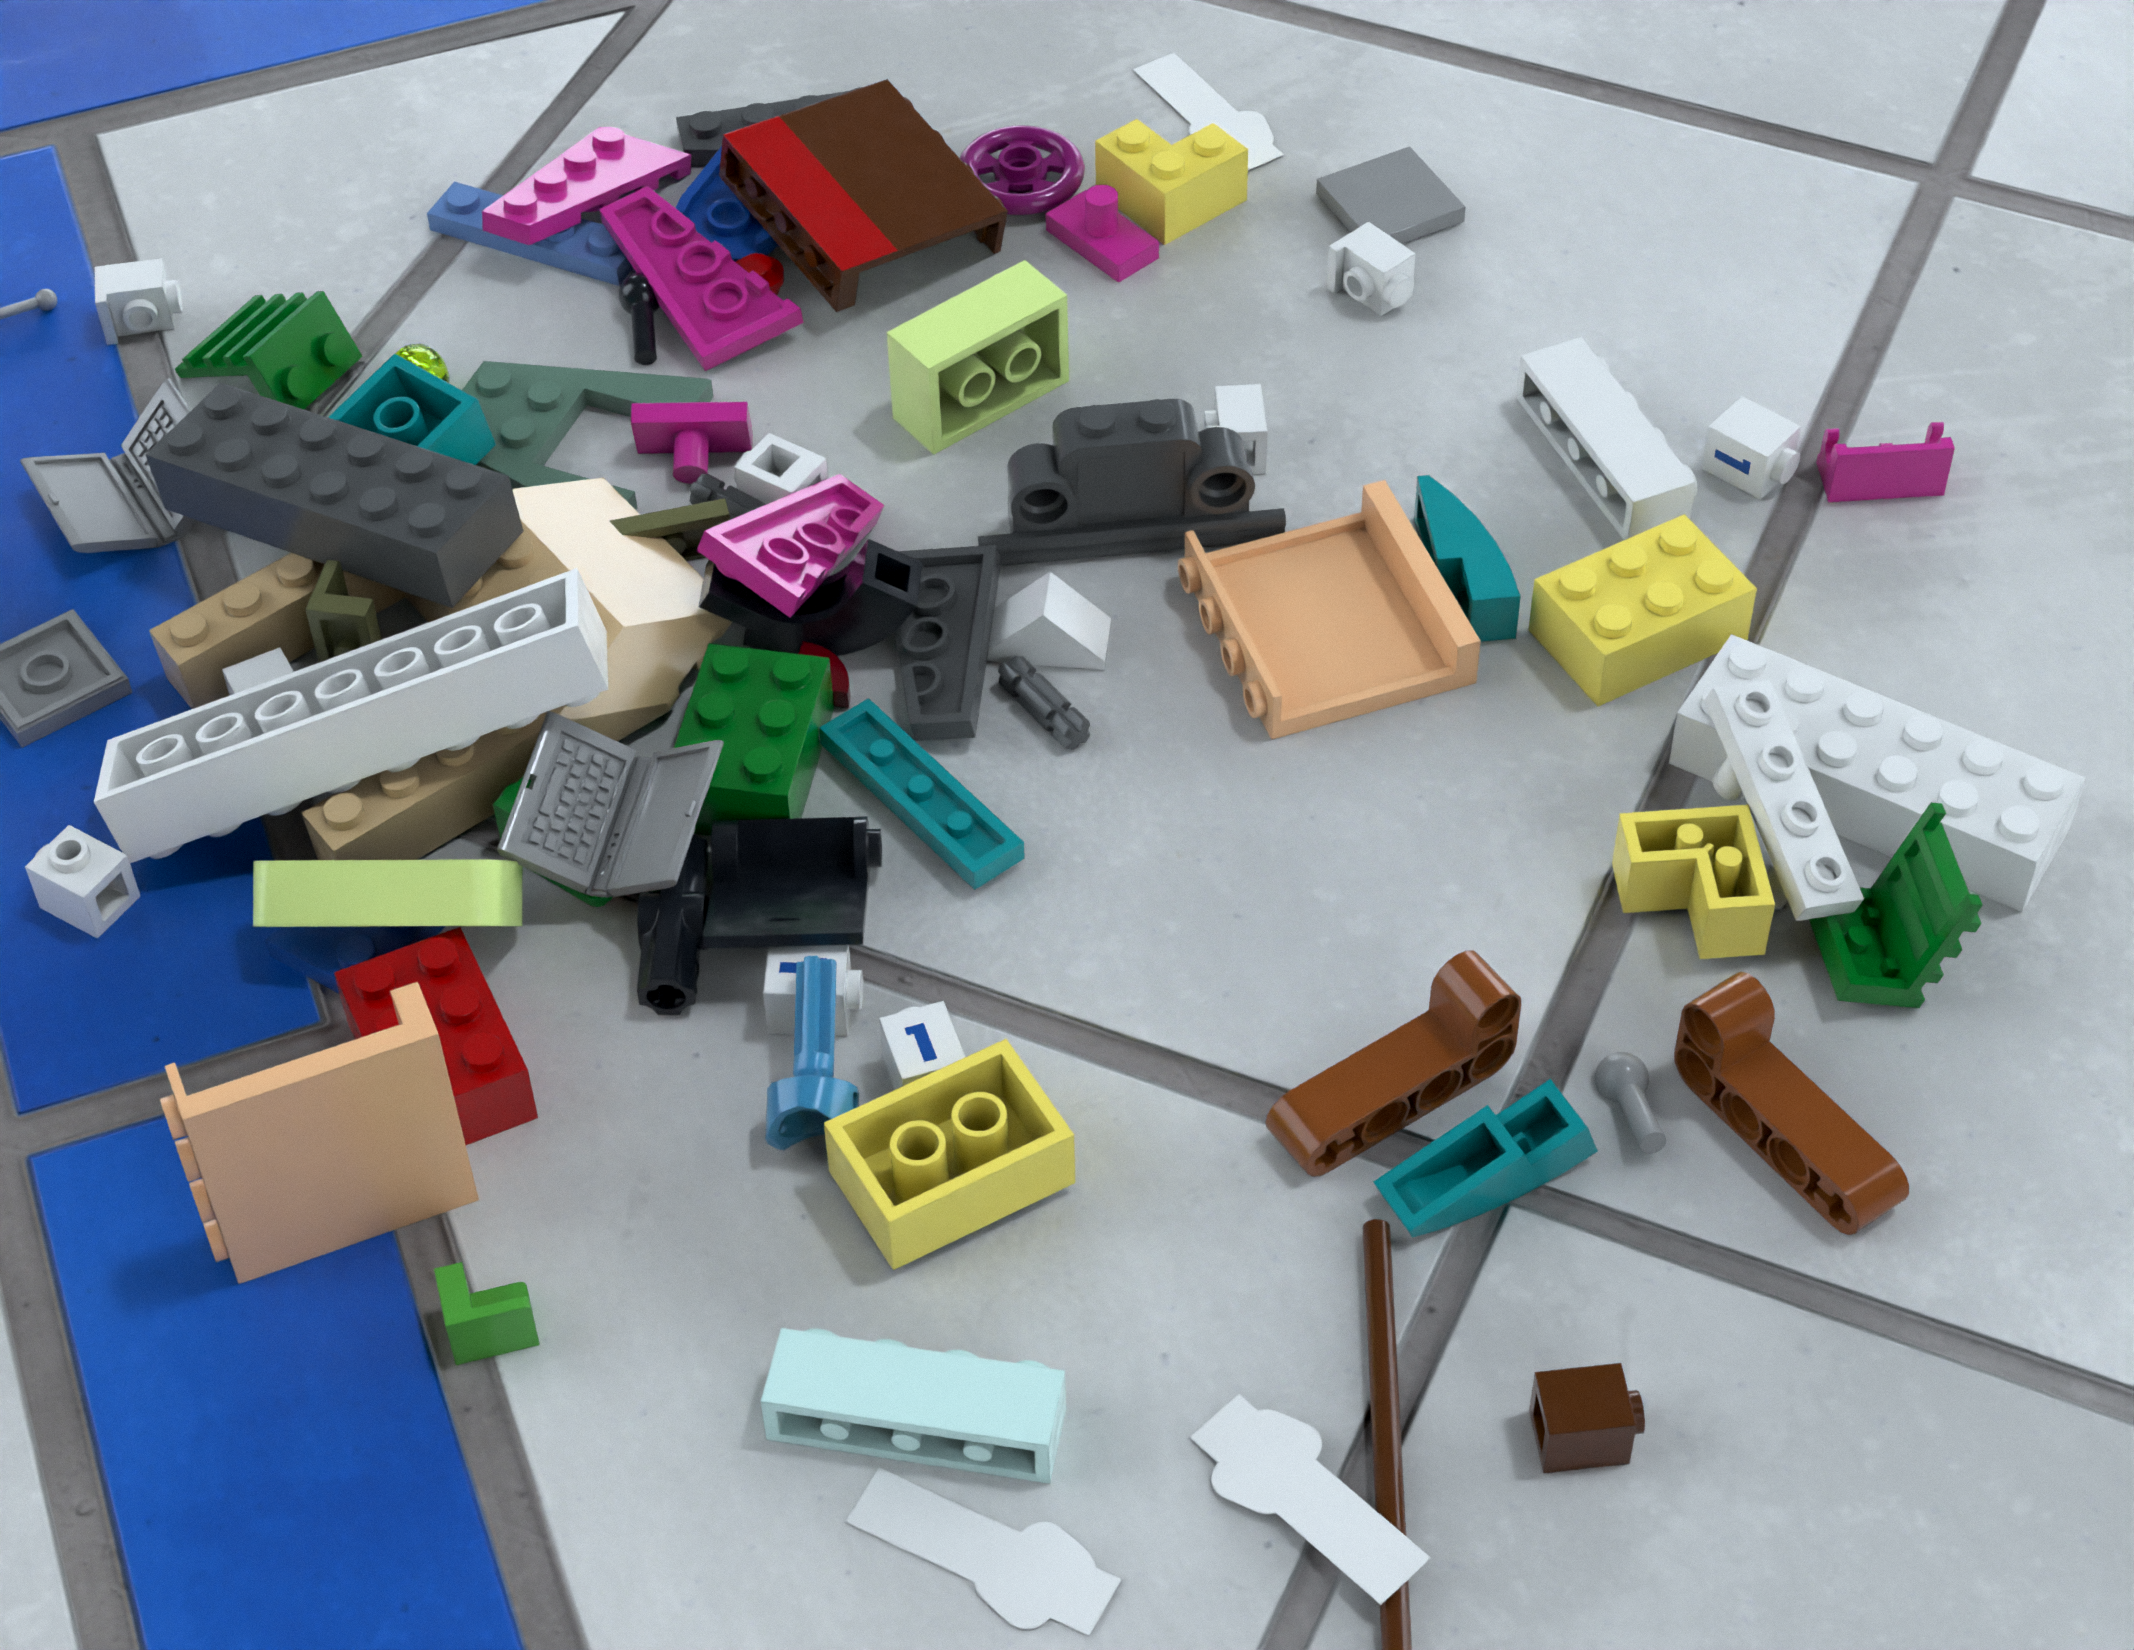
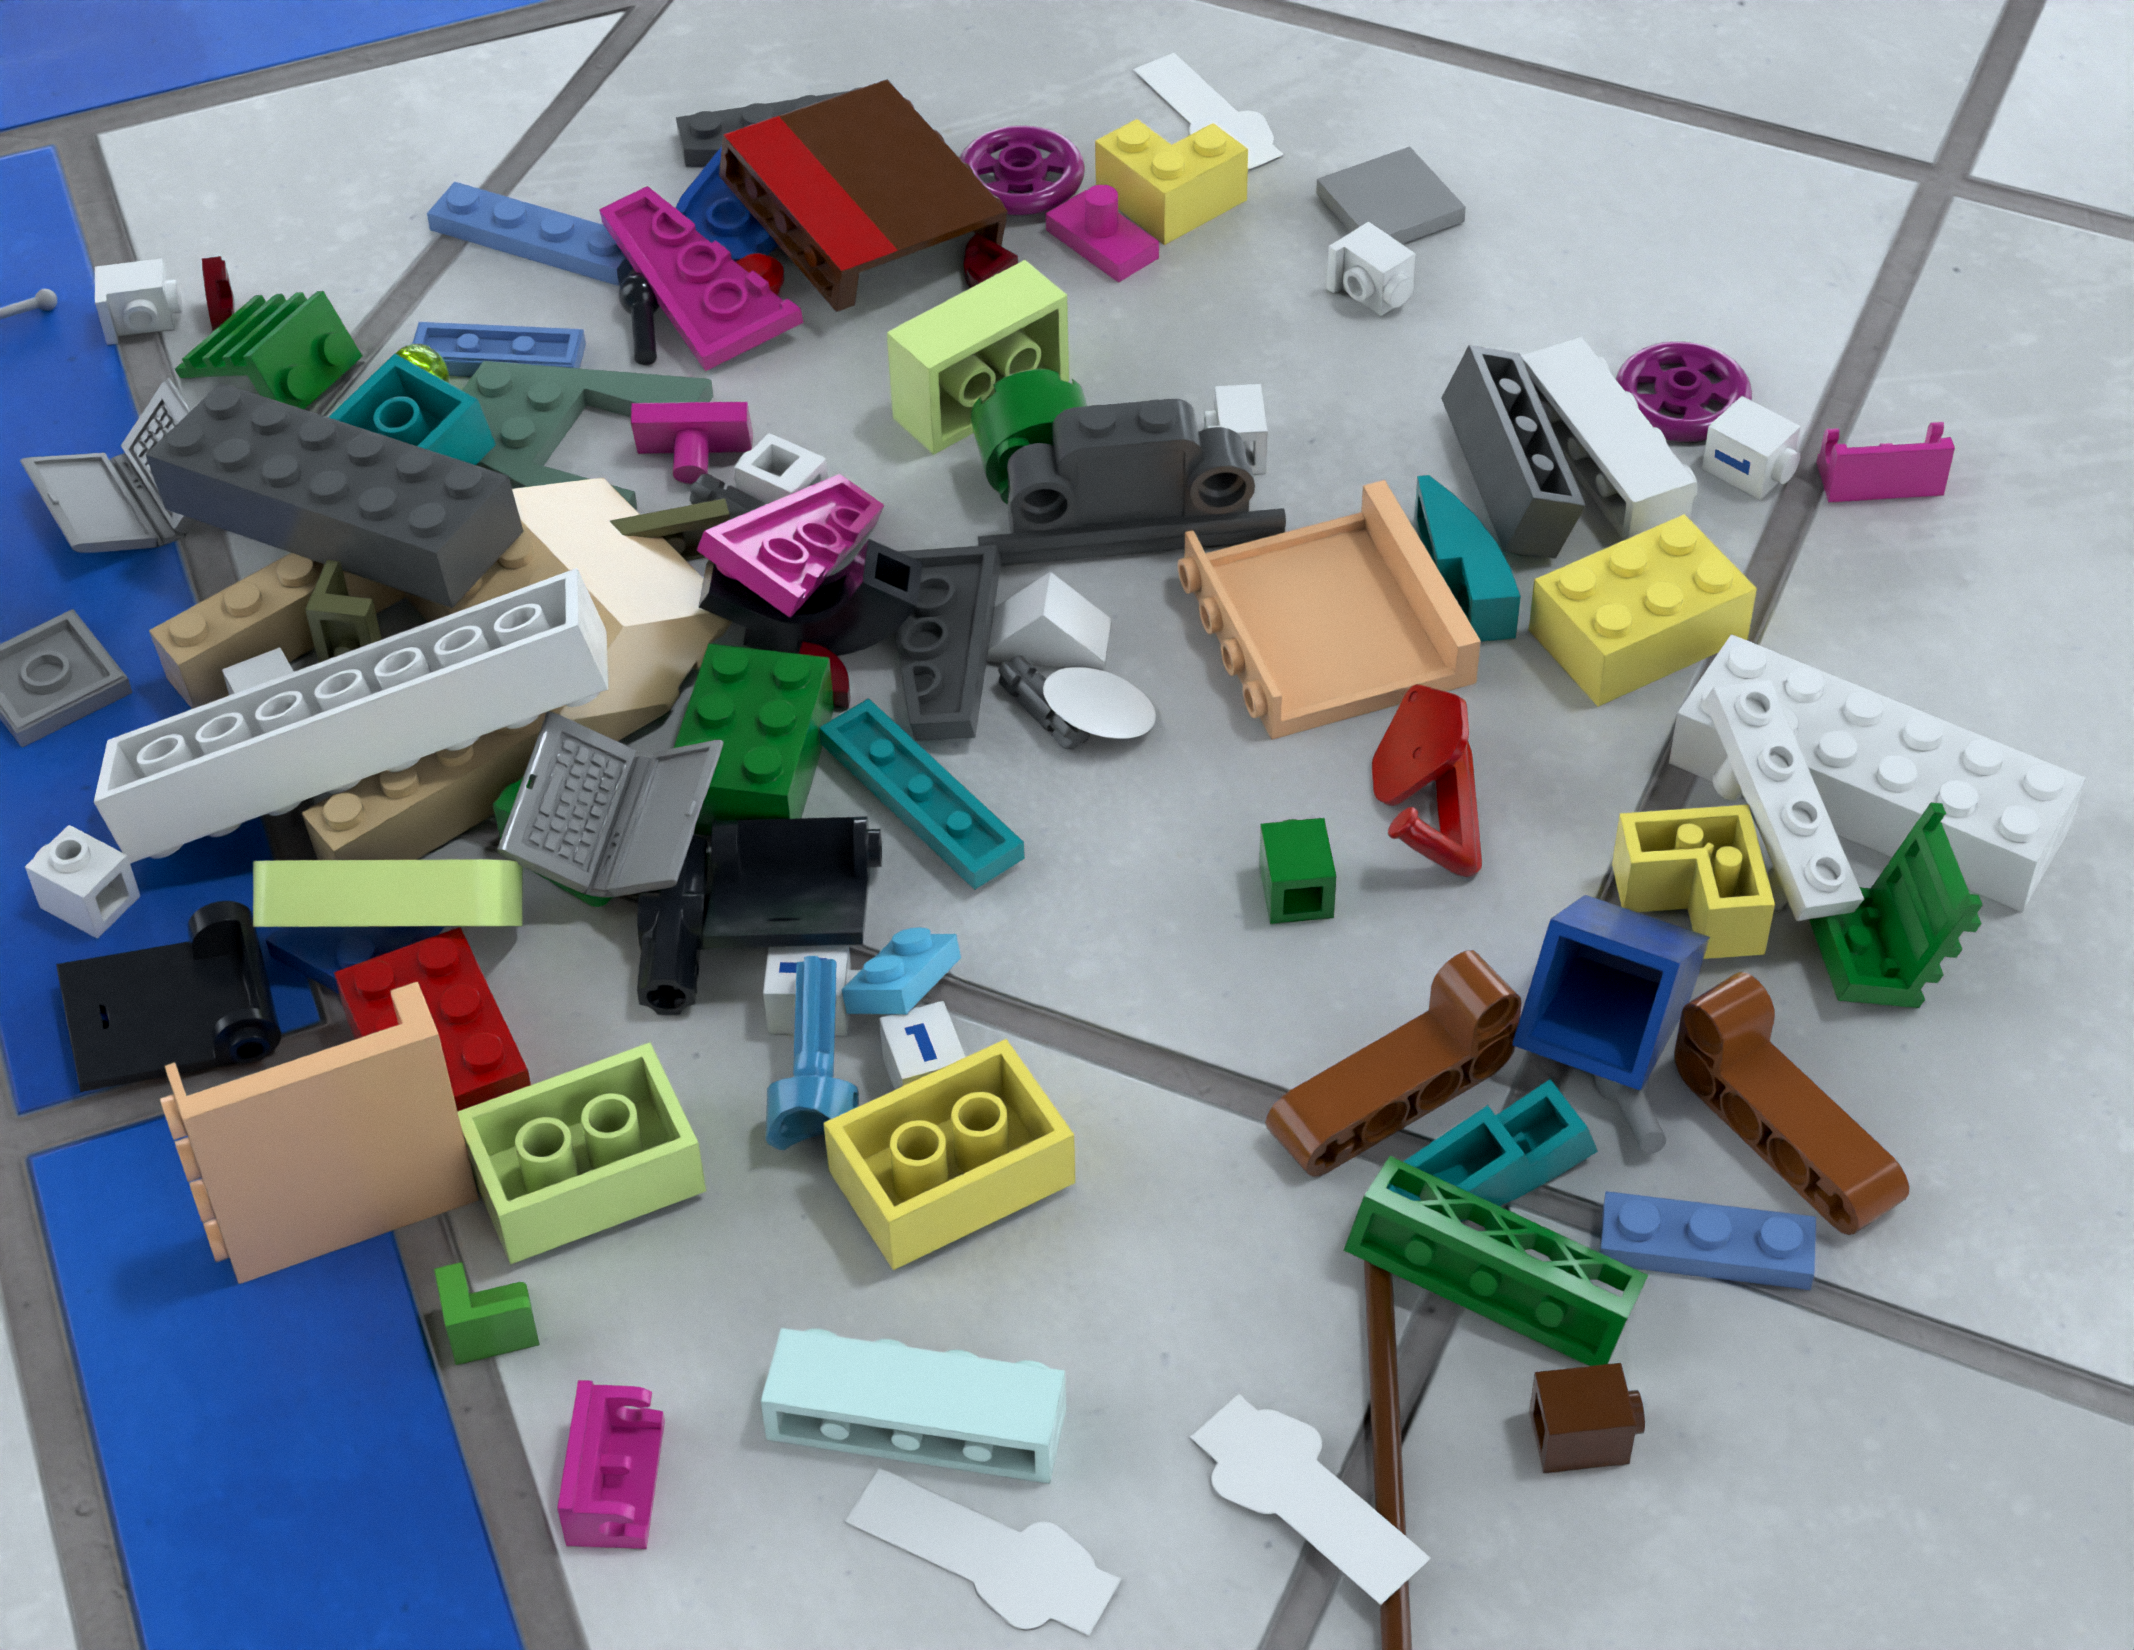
wing [482,127,691,245] -> none
none -> black door [56,901,281,1092]
none -> dark red tile [202,256,235,331]
none -> medium blue tile [407,322,586,377]
none -> yellowish green brick [458,1042,706,1265]
none -> dark pink hinge [557,1380,665,1549]
none -> medium azure plate [841,927,961,1014]
none -> dark red tile [963,233,1018,288]
none -> green brick [971,369,1087,504]
none -> white sticker [1043,667,1156,739]
none -> green brick [1259,818,1337,924]
none -> green fence [1343,1156,1648,1366]
none -> red piece [1372,684,1482,877]
none -> dark grey brick [1441,345,1586,559]
none -> blue slope [1512,895,1710,1091]
none -> medium blue plate [1599,1191,1816,1290]
none -> magenta plate [1615,341,1752,442]

